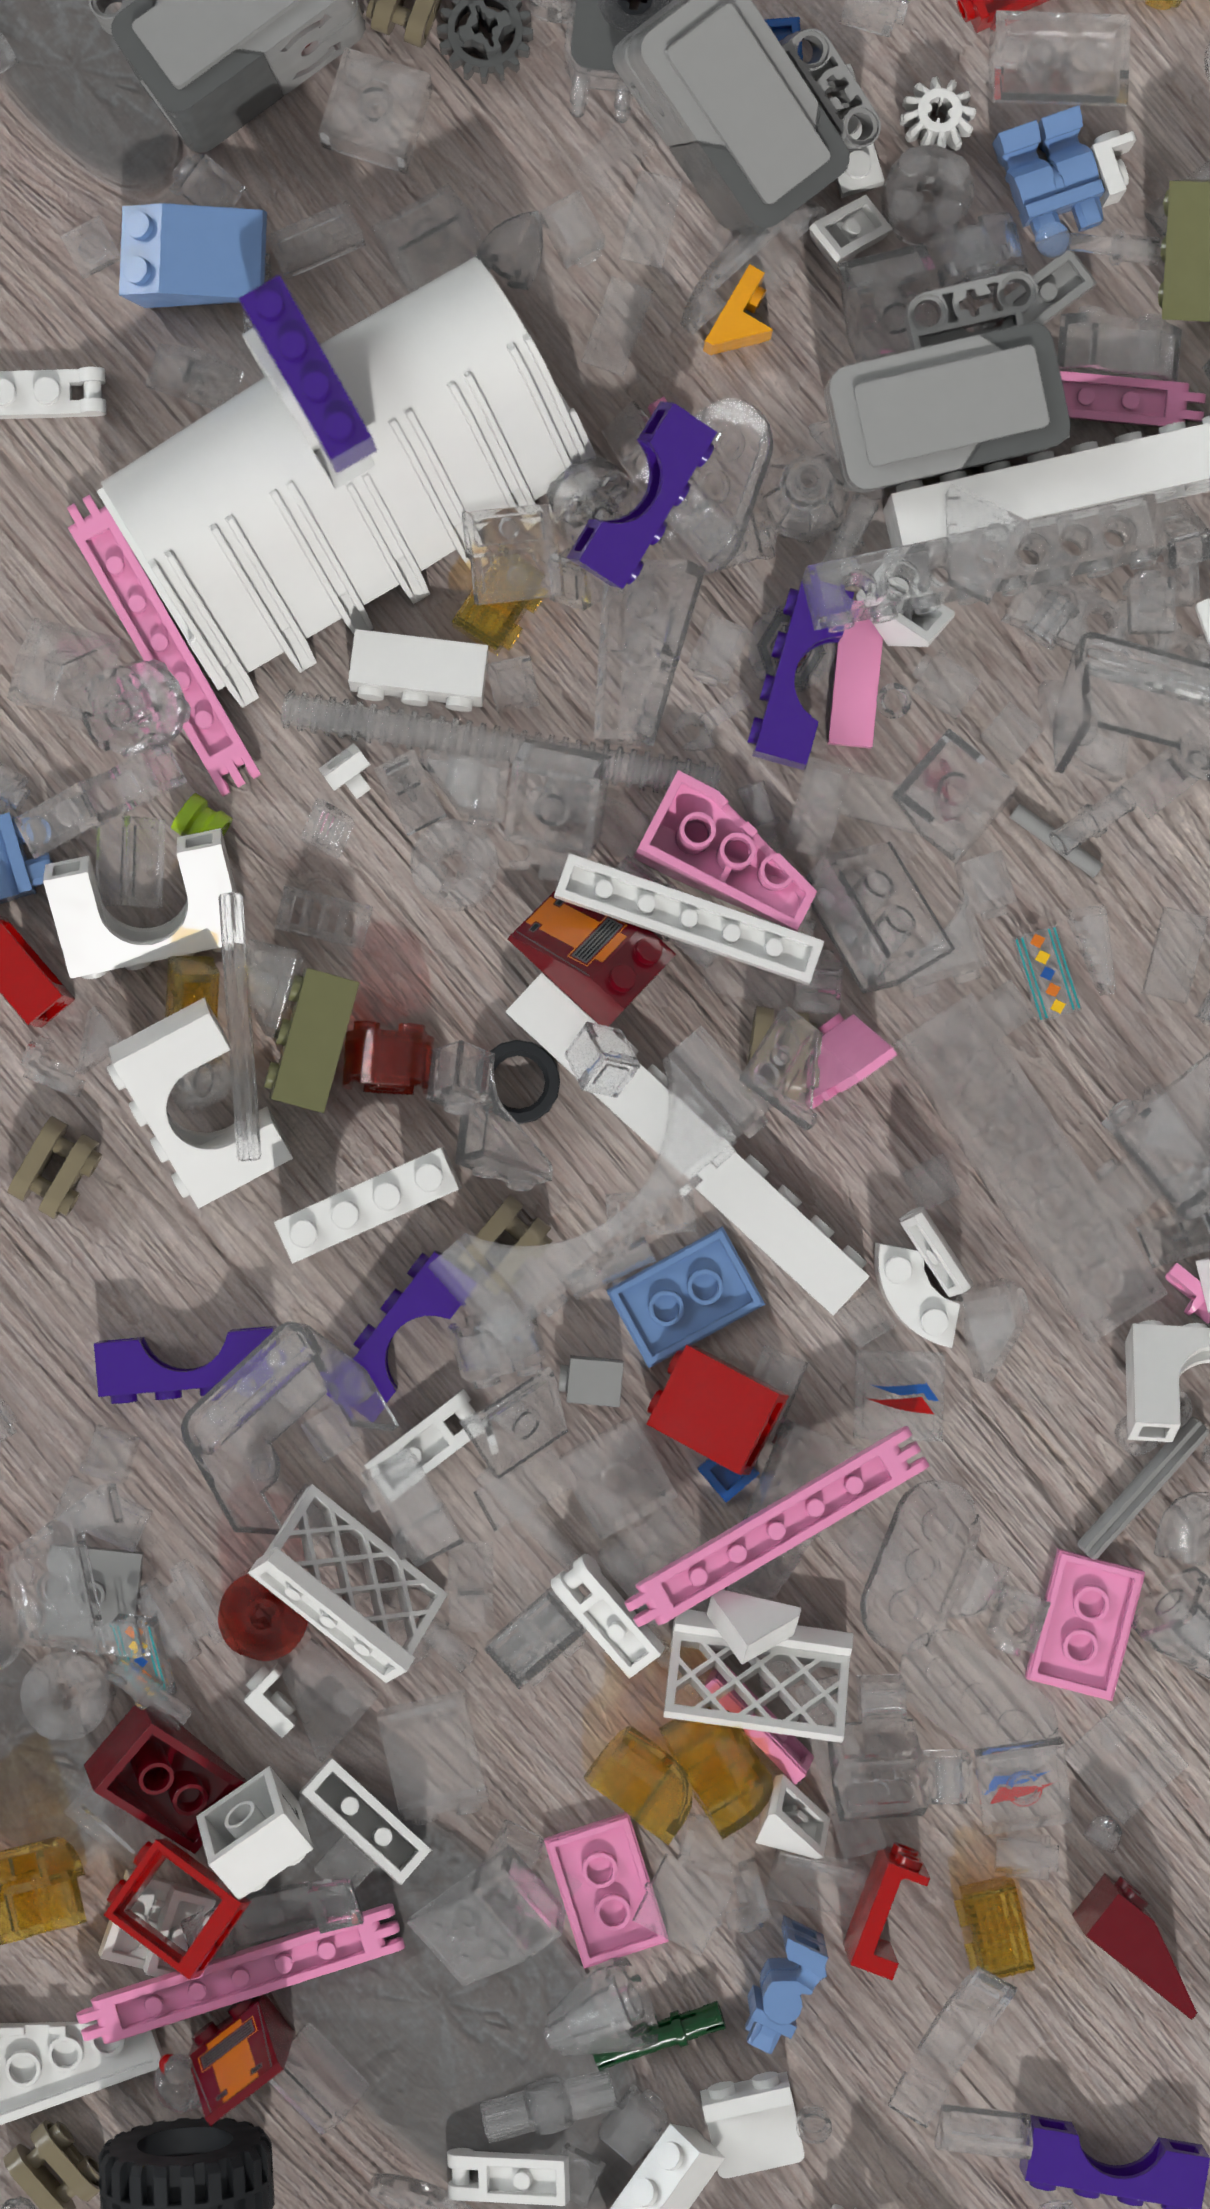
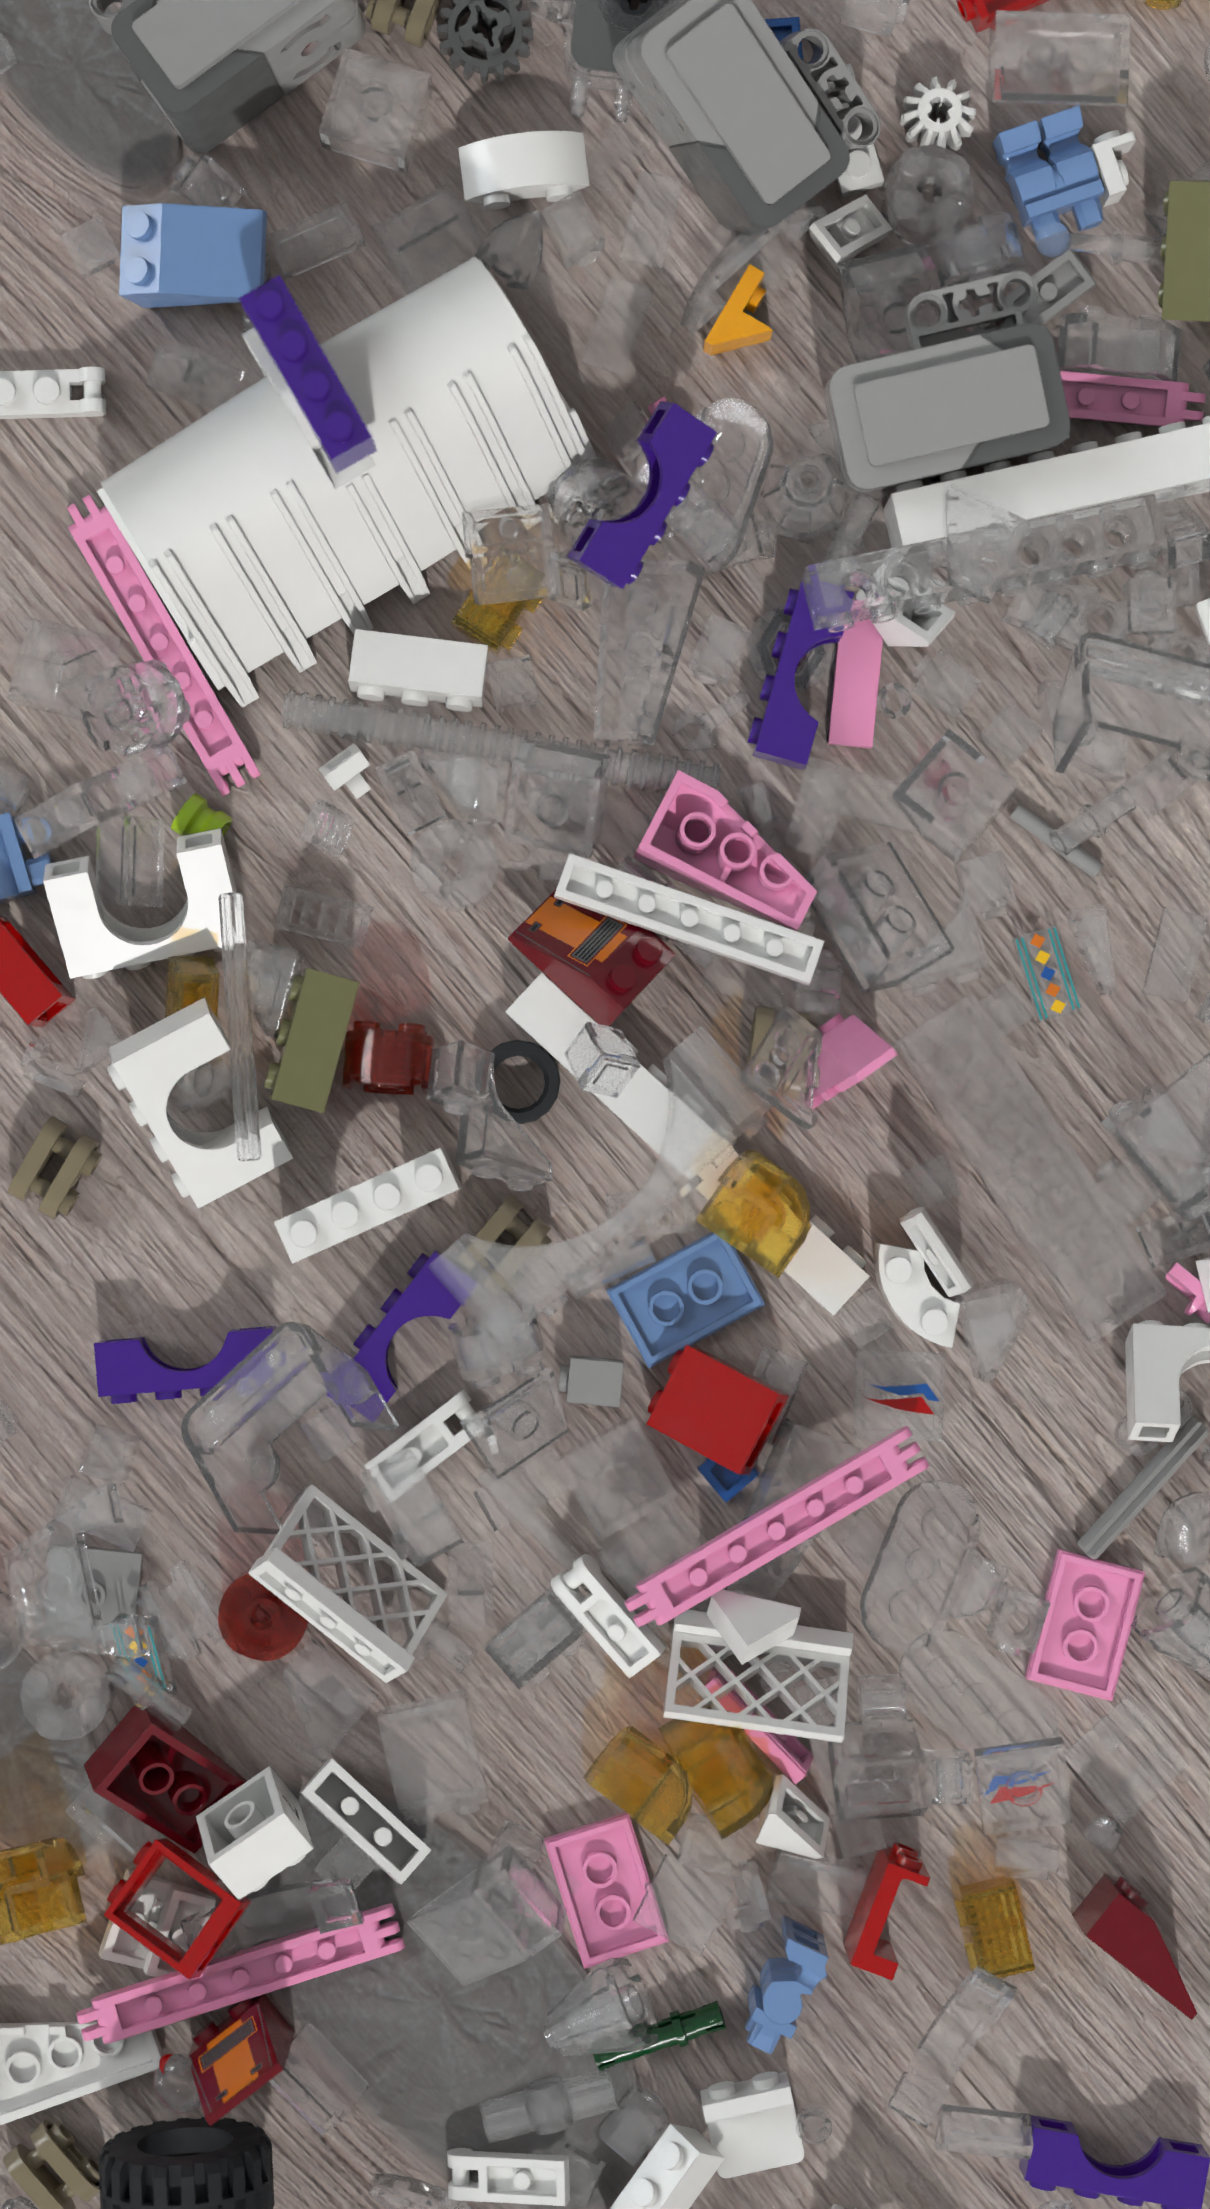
white bracket [244,1663,297,1738] -> none
none -> white brick [458,131,590,210]
none -> clear yellow brick [695,1149,812,1278]

